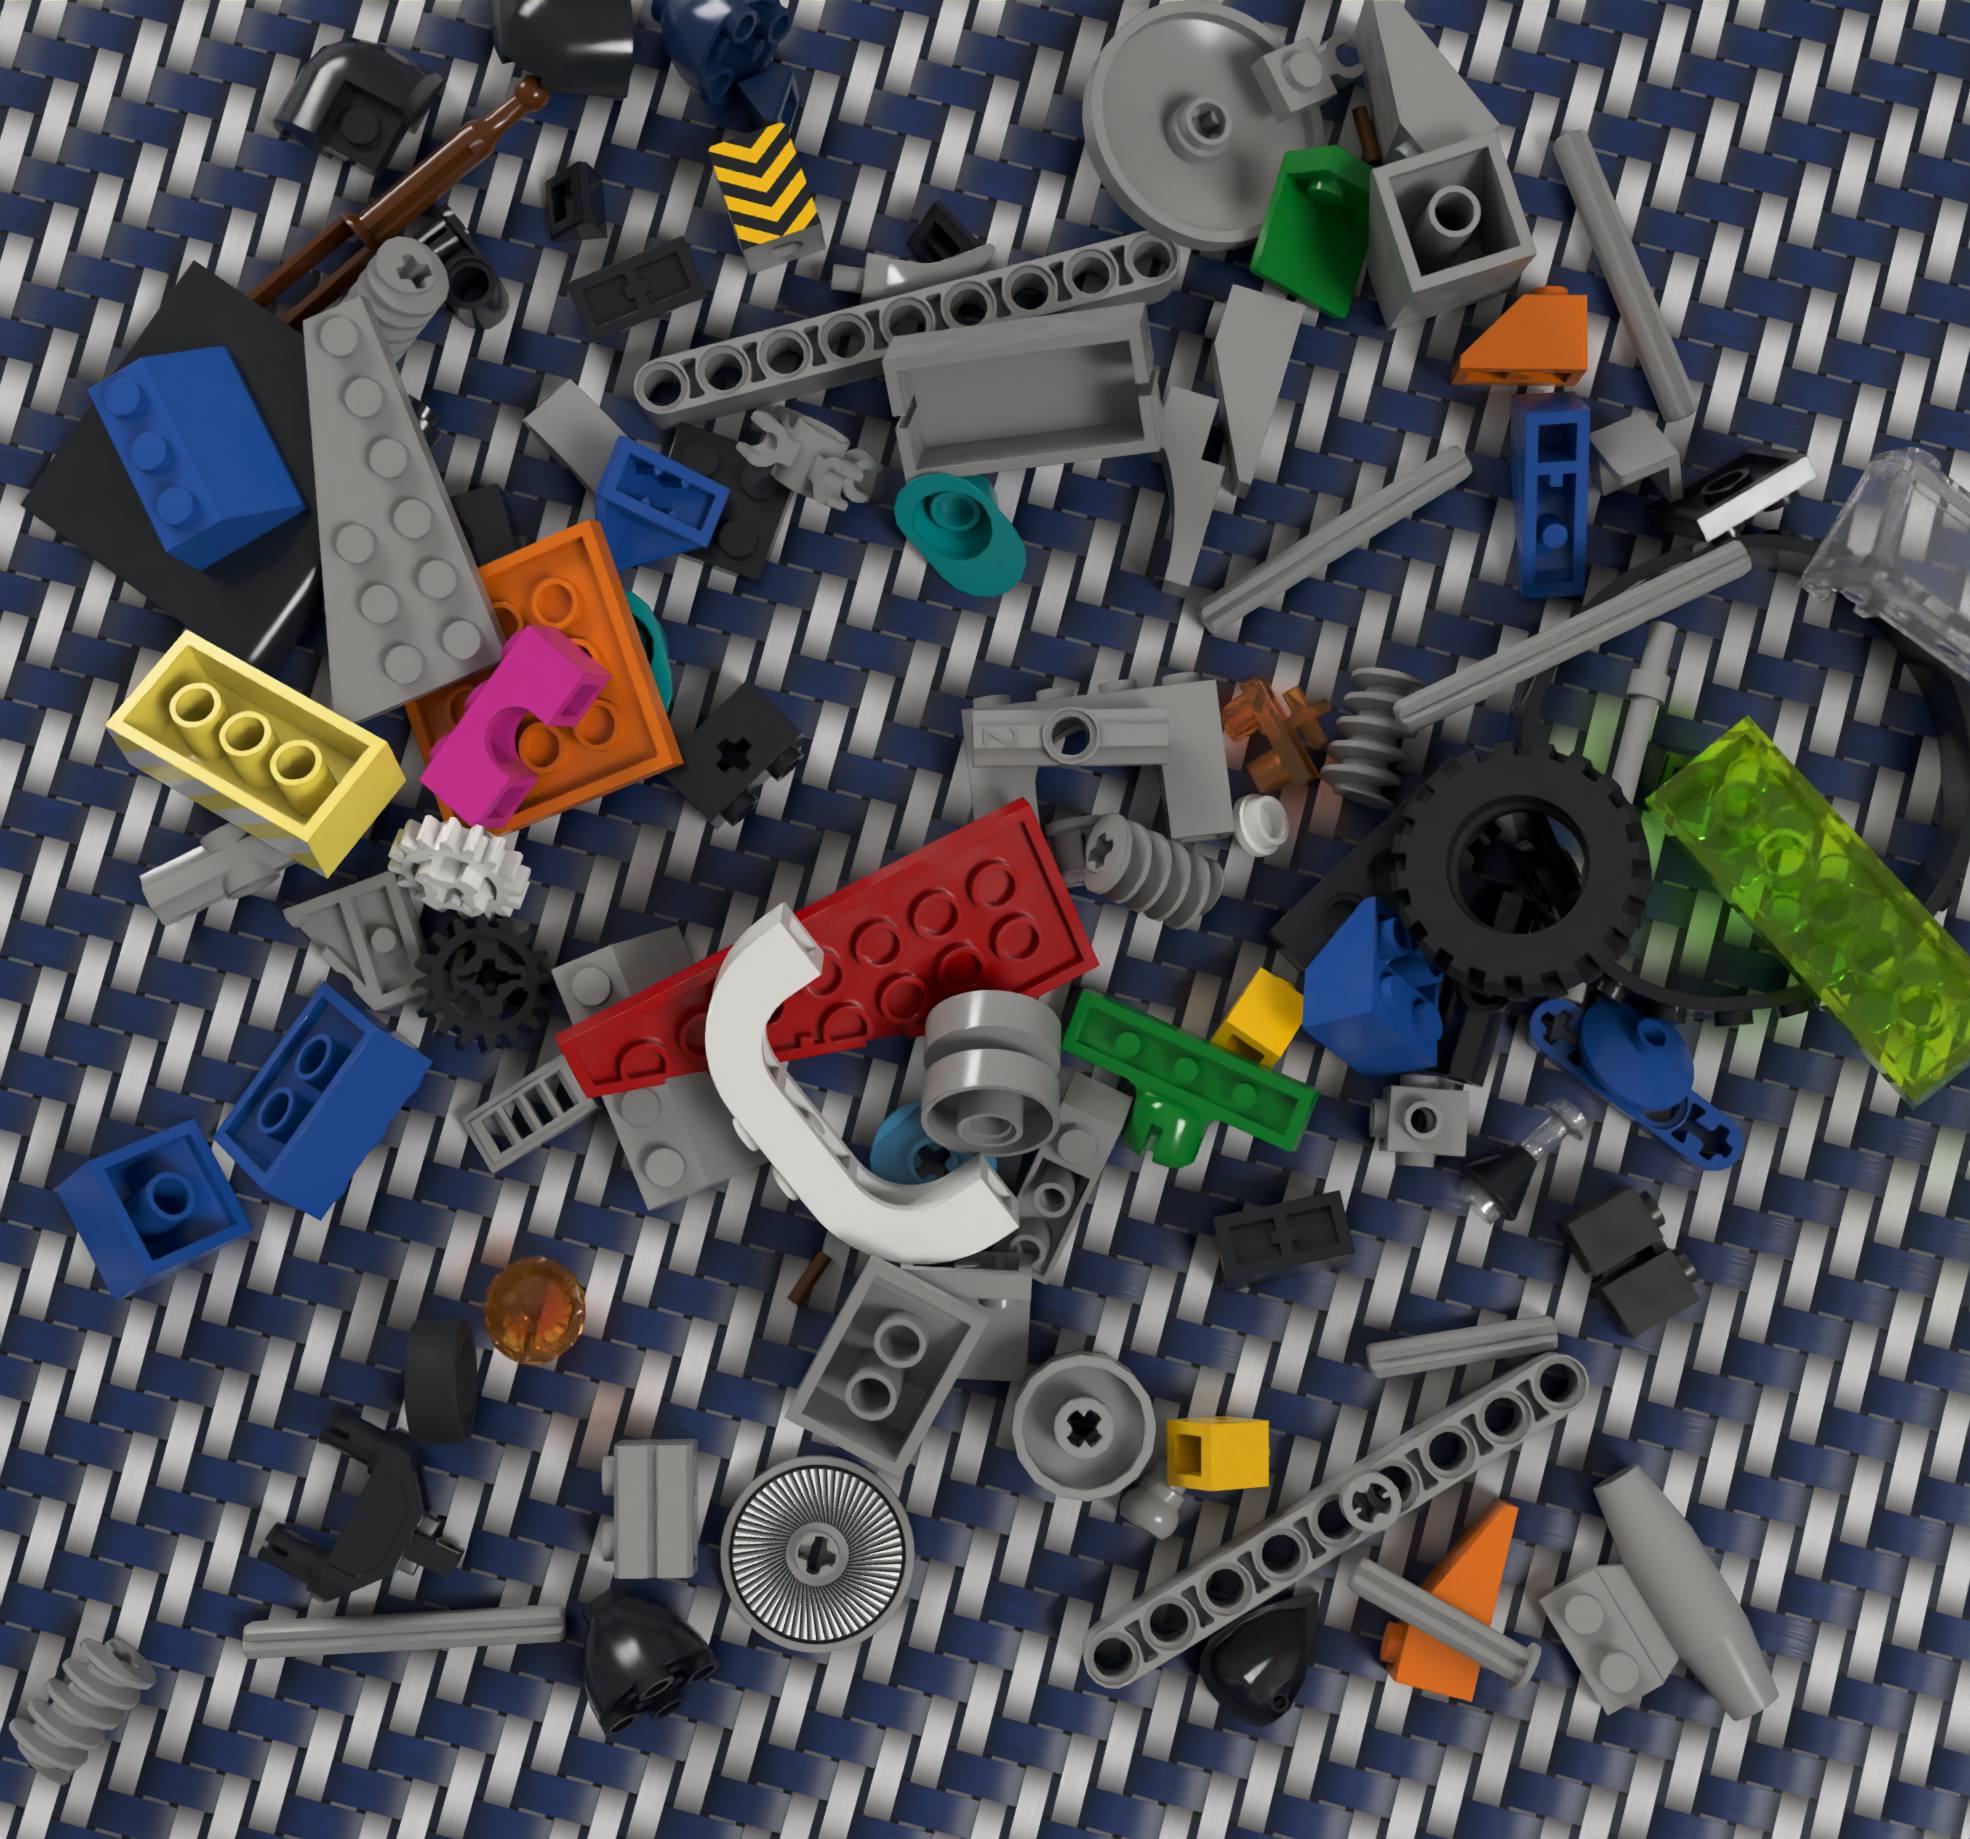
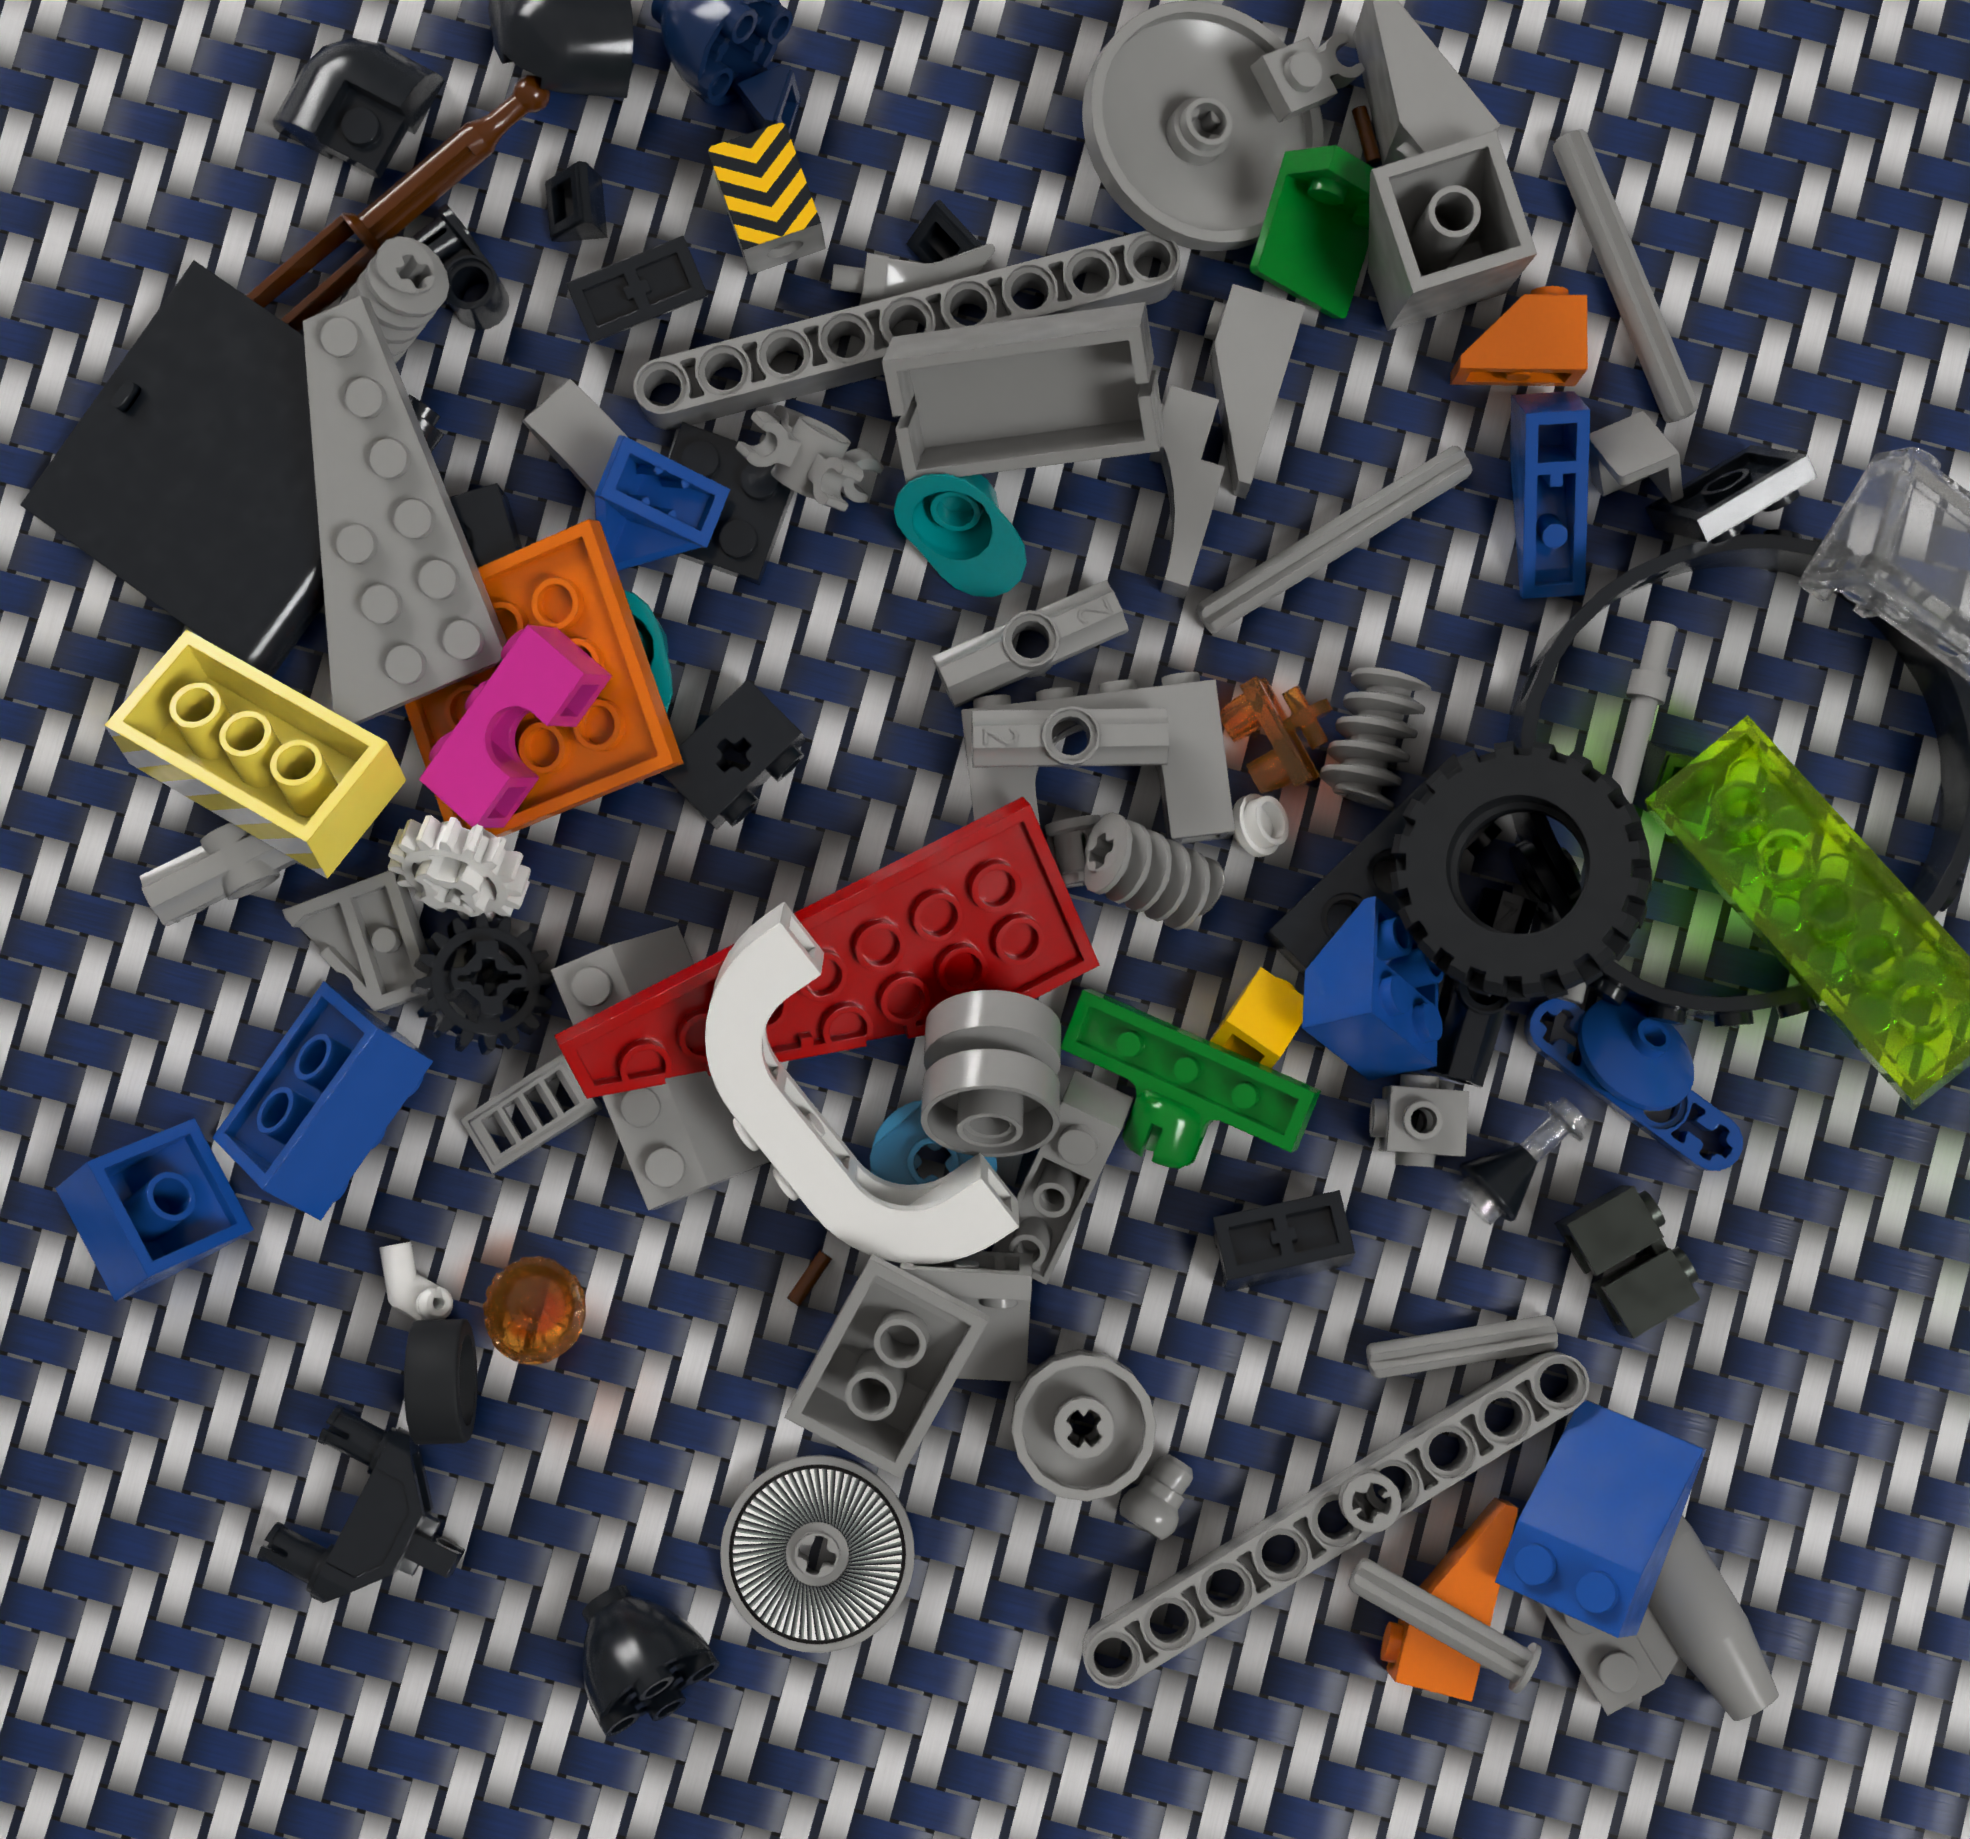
light grey piece [9,1638,157,1785] -> none
blue slope [87,345,308,571] -> none
light grey axle [242,1604,567,1659] -> none
light grey brick [602,1439,698,1579] -> none
yellow brick [1167,1416,1270,1491] -> none
black piece [1198,1592,1319,1727] -> none
light grey axle [1393,540,1752,734] -> none
none -> white arm [379,1242,453,1321]
none -> light grey piece [932,580,1129,708]
none -> blue slope [1495,1399,1706,1638]

